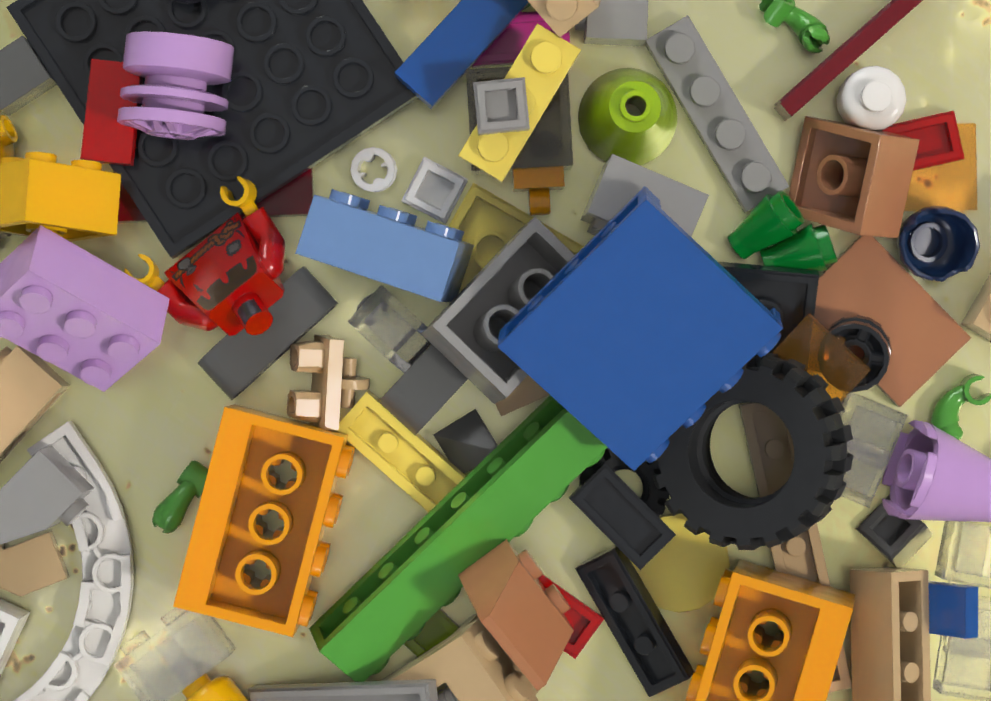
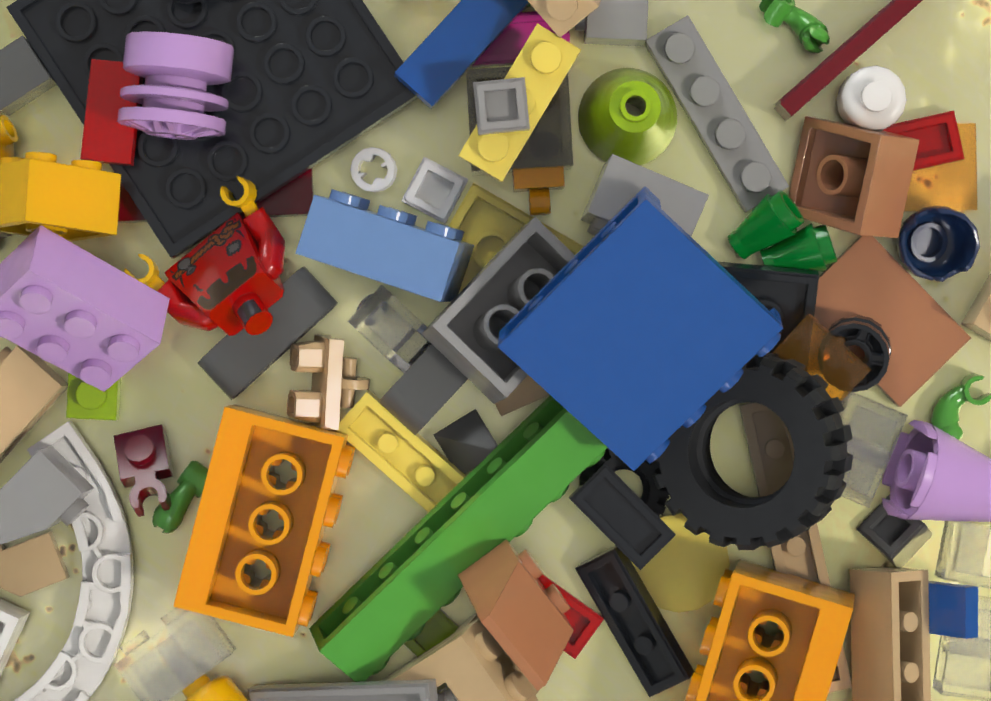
none -> lime plate [66,373,121,421]
none -> plate [114,424,173,517]

